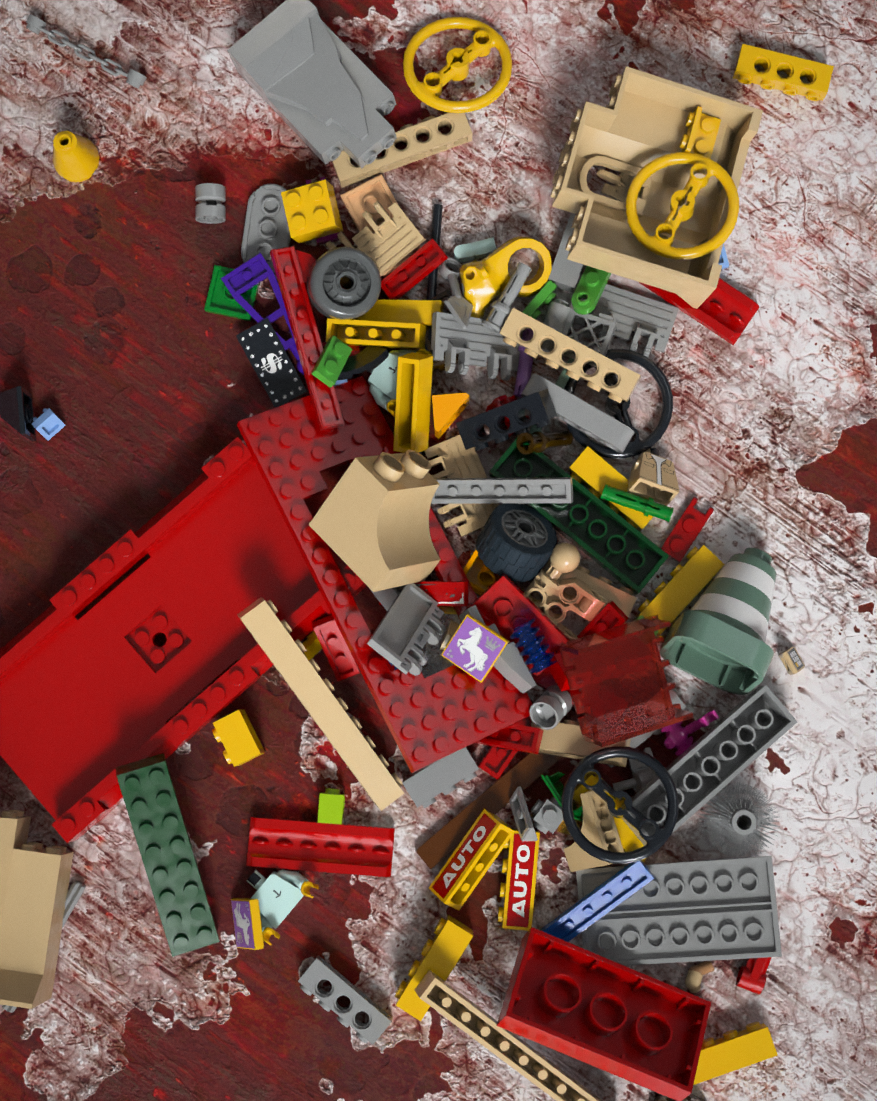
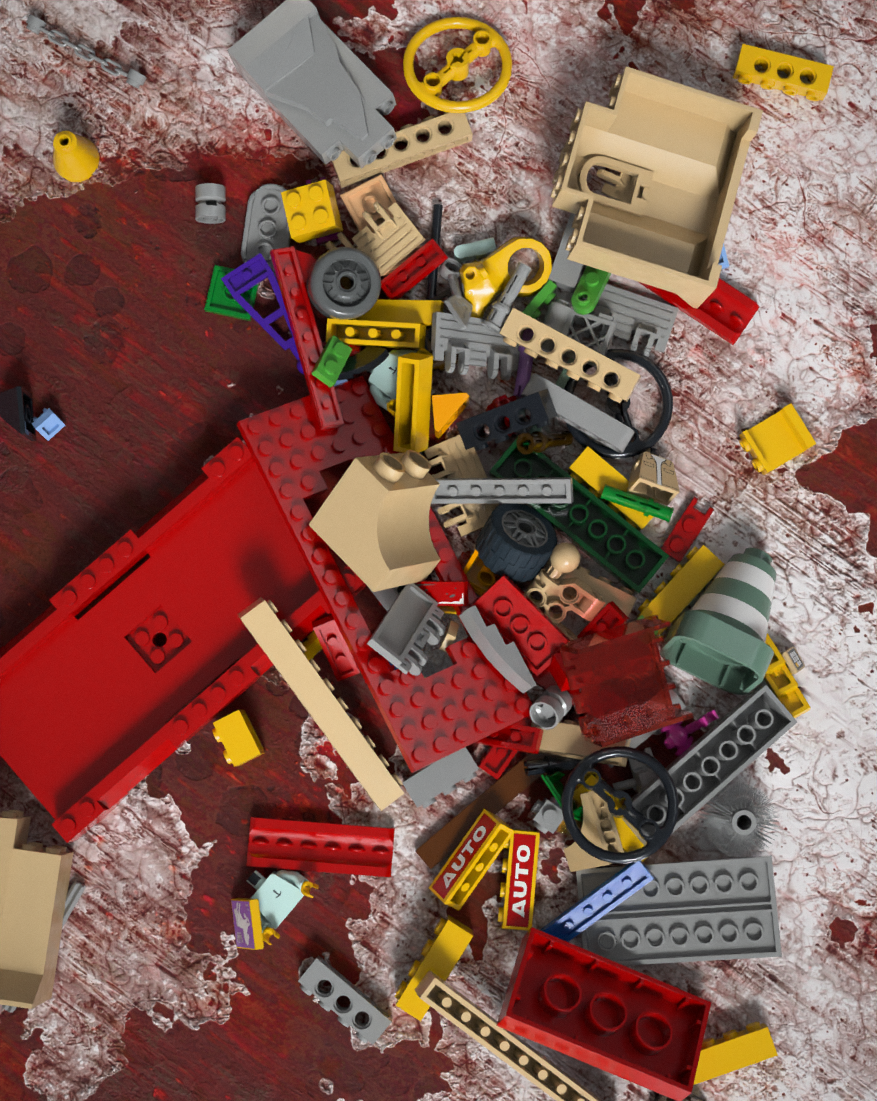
dark green brick [116,753,220,957] -> none
black sticker [236,318,307,408] -> none
lime brick [317,788,345,824] -> none
tile [441,614,509,683] -> none
light grey slope [509,787,538,841] -> none
clear blue piece [510,618,558,674] -> none
yellow piece [626,152,739,260] -> none
yellow bracket [679,106,721,159] -> none
arm [685,961,714,993] -> none
red piece [735,957,772,995] -> none
none -> black pin [524,756,597,776]
none -> yellow panel [739,403,816,476]
none -> yellow slope [764,633,811,718]

